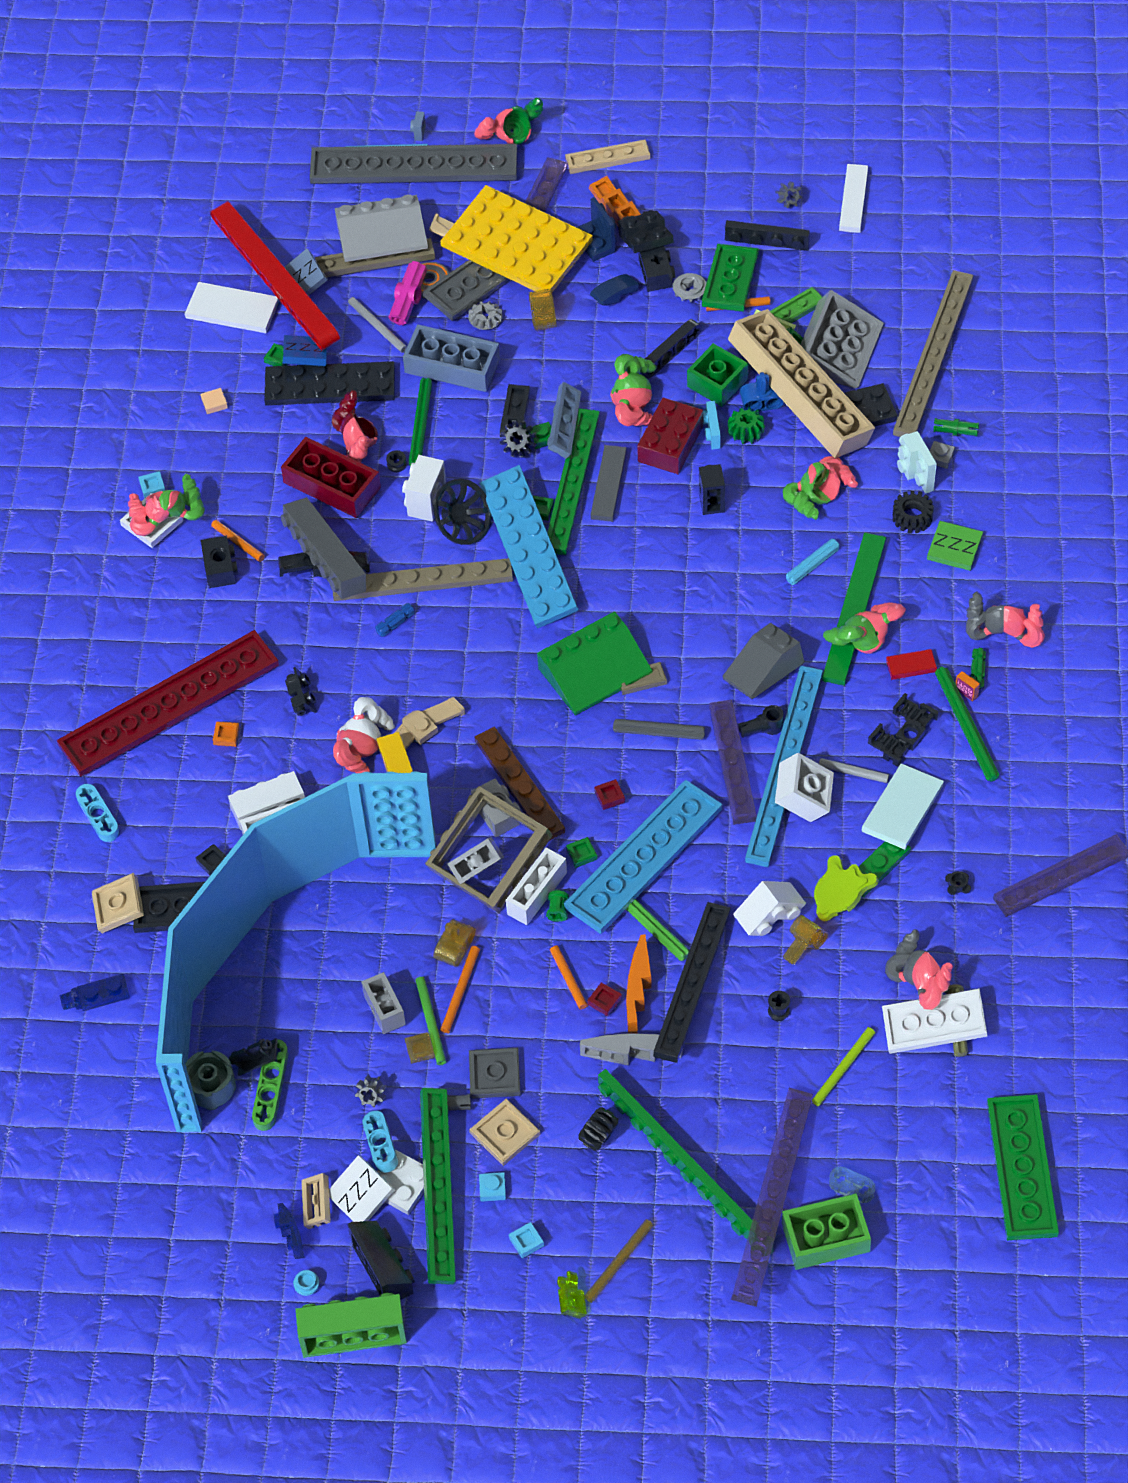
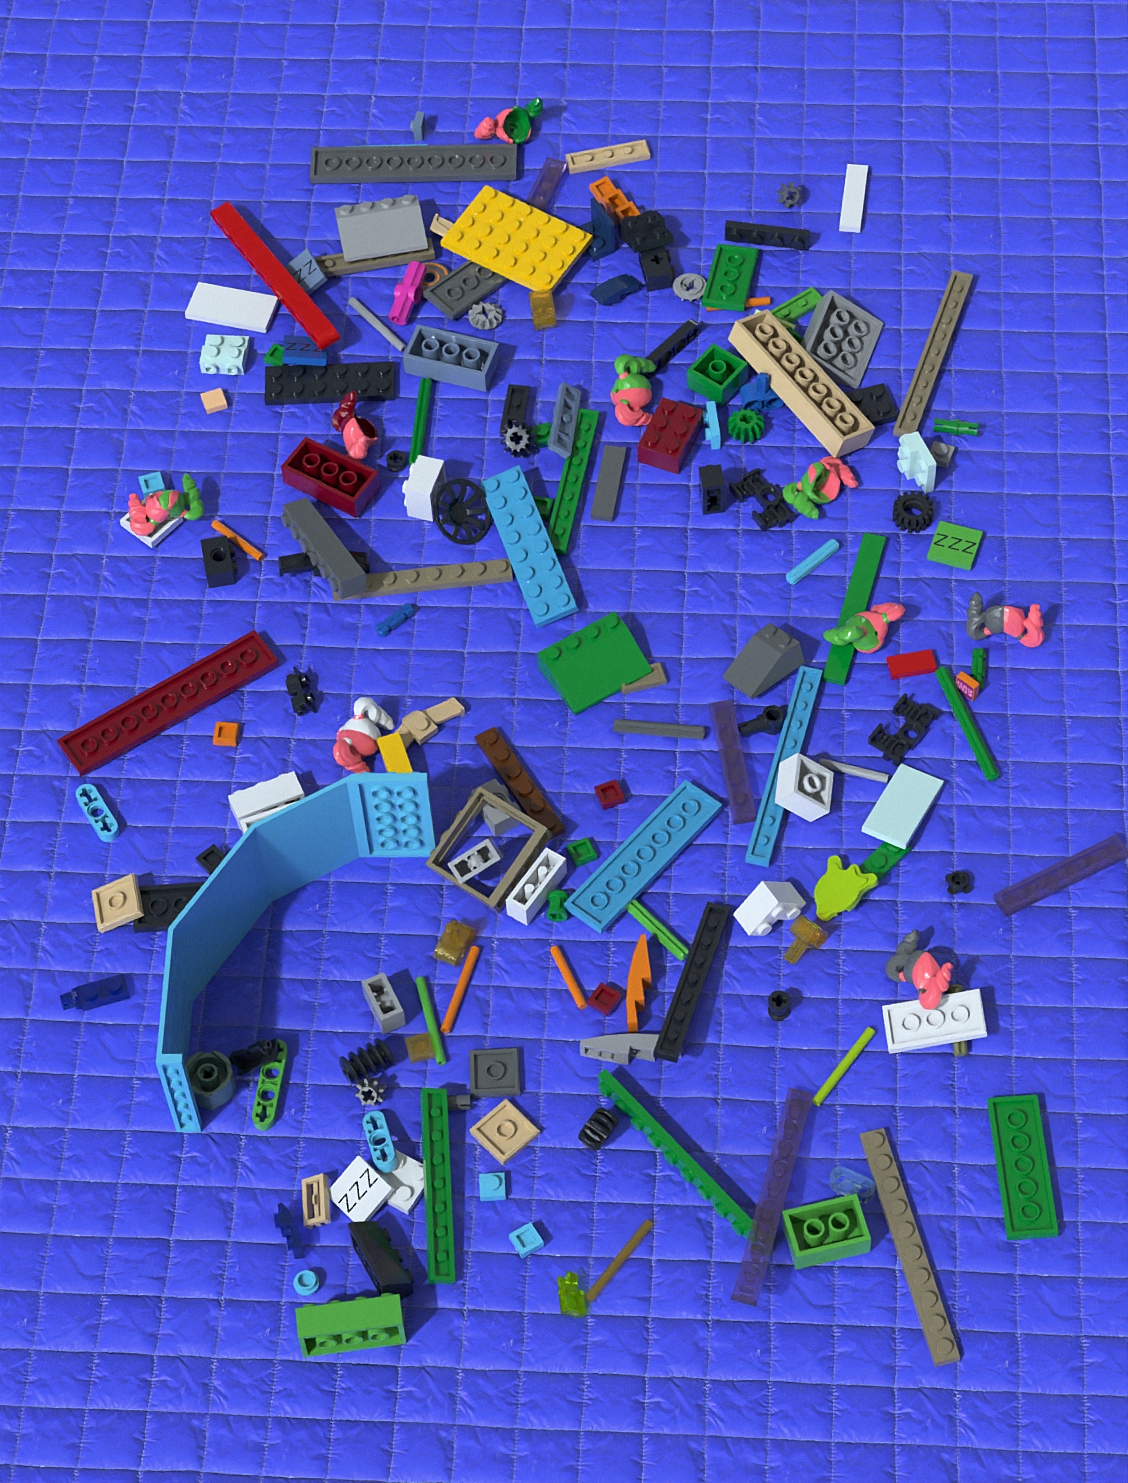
none -> light aqua plate [199,334,250,375]
none -> black piece [339,1038,396,1086]
none -> black piece [729,468,795,531]
none -> dark tan plate [859,1128,960,1367]

